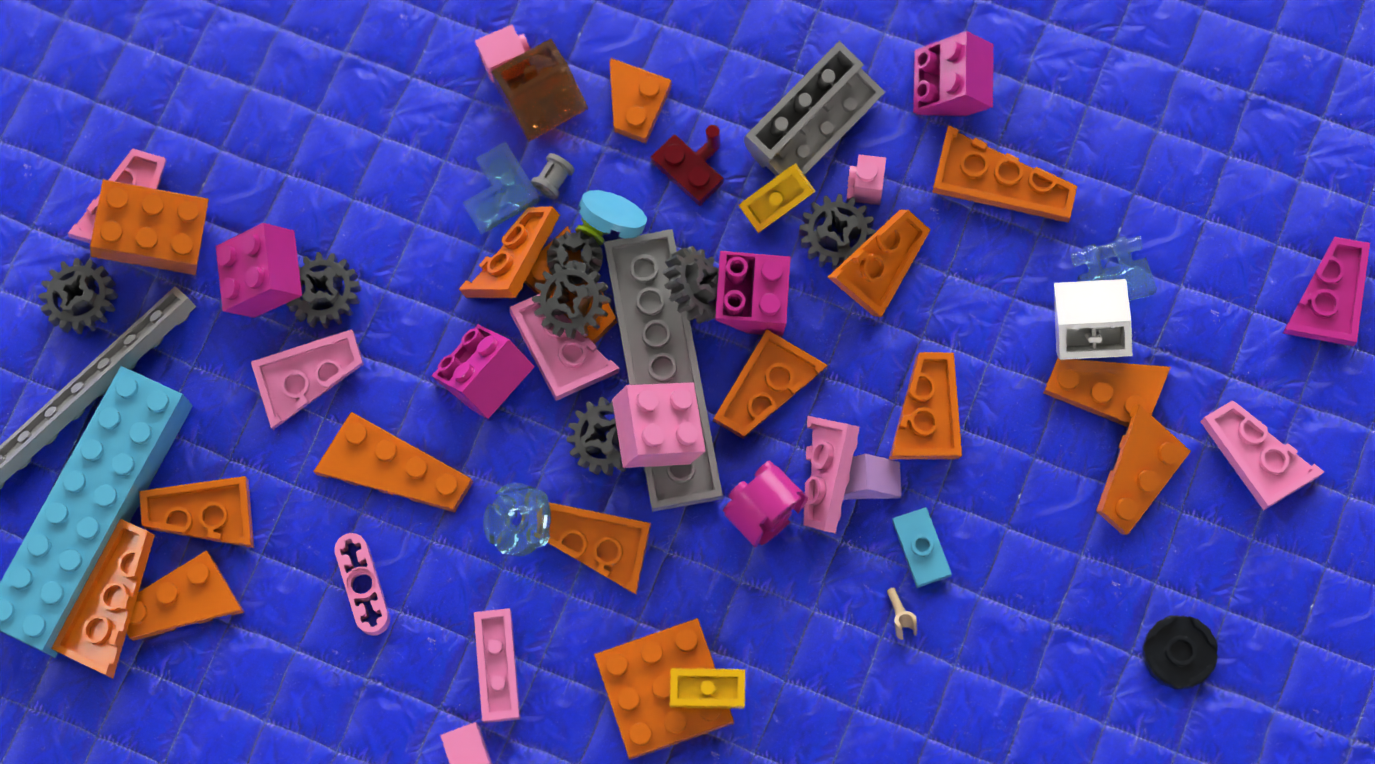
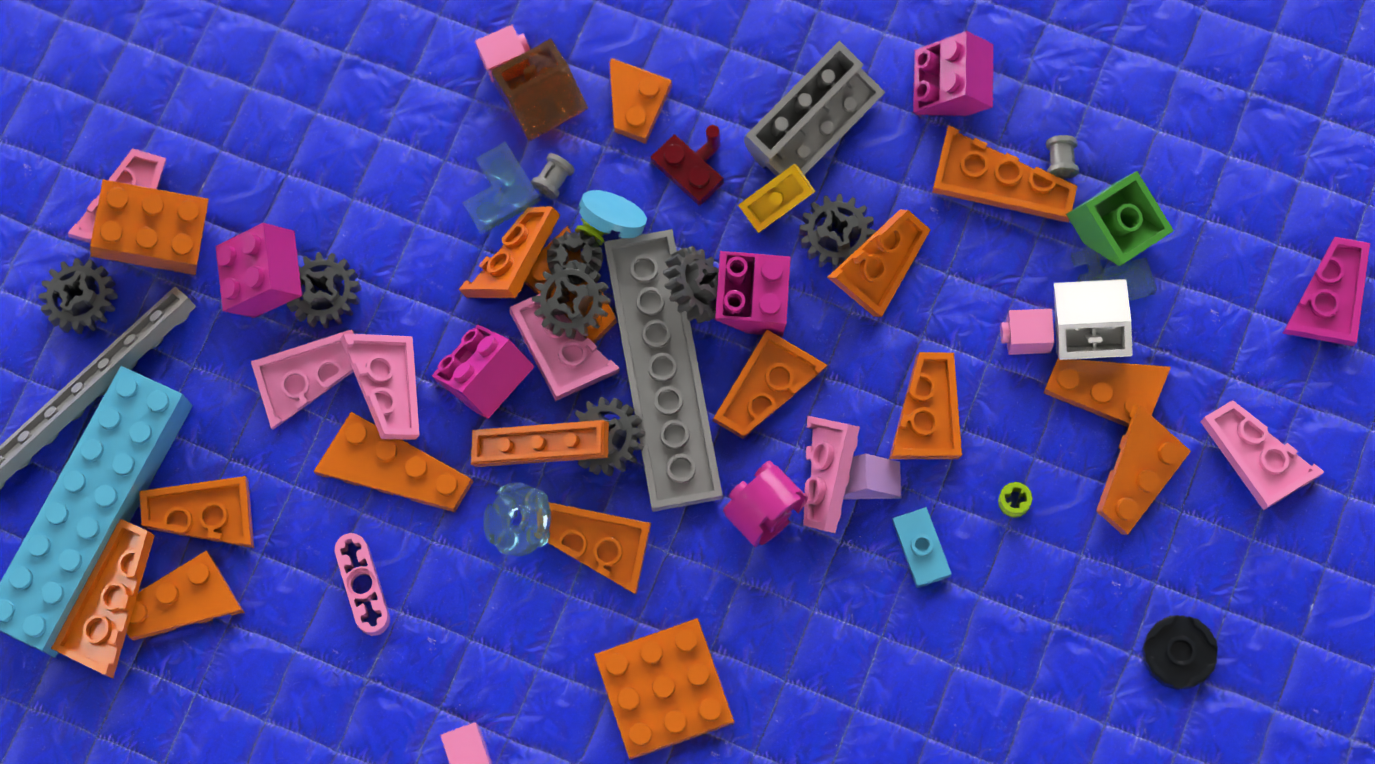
bright pink plate [474,608,520,723] -> none
bright pink brick [612,382,706,468] -> none
yellow plate [670,668,745,709] -> none
bright pink brick [846,154,886,205] -> none
tan hand [887,588,917,640] -> none
none -> bright pink wing [340,334,420,440]
none -> orange tile [471,420,609,467]
none -> lime bush [998,482,1032,518]
none -> bright pink brick [1000,309,1055,355]
none -> light grey bush [1046,135,1079,179]
none -> bright green slope [1066,171,1174,266]

